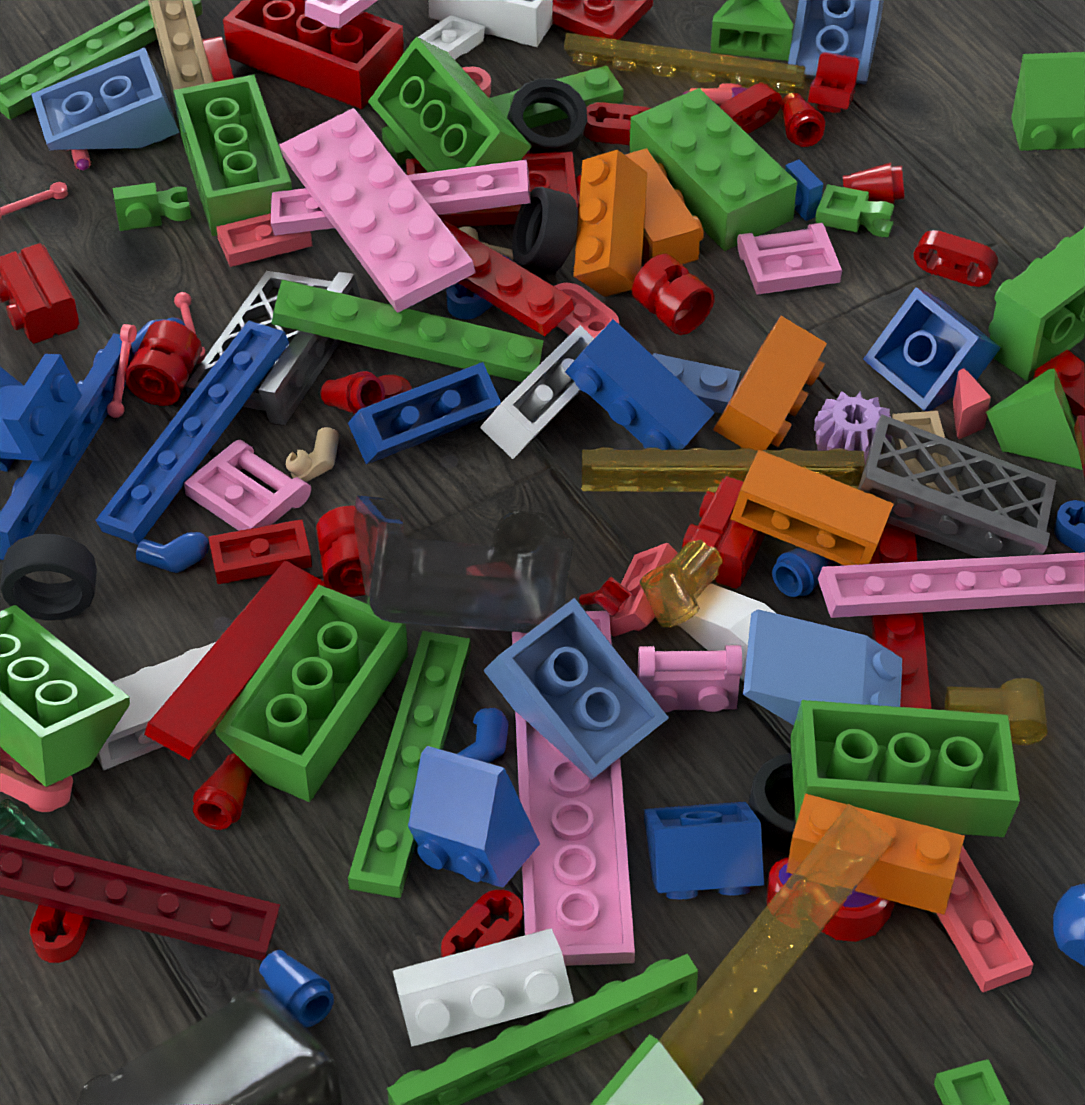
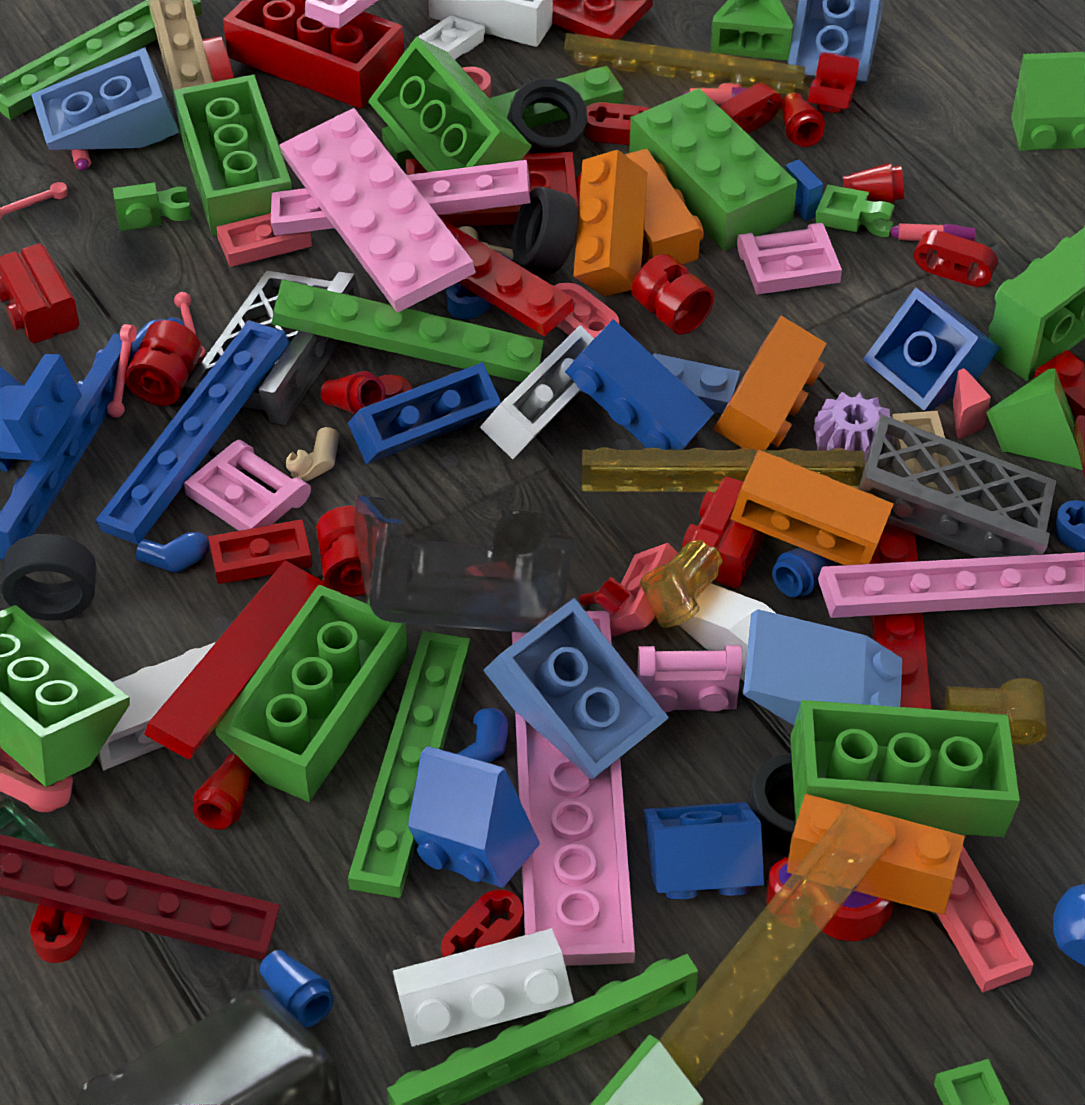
none -> piece [890,223,975,241]

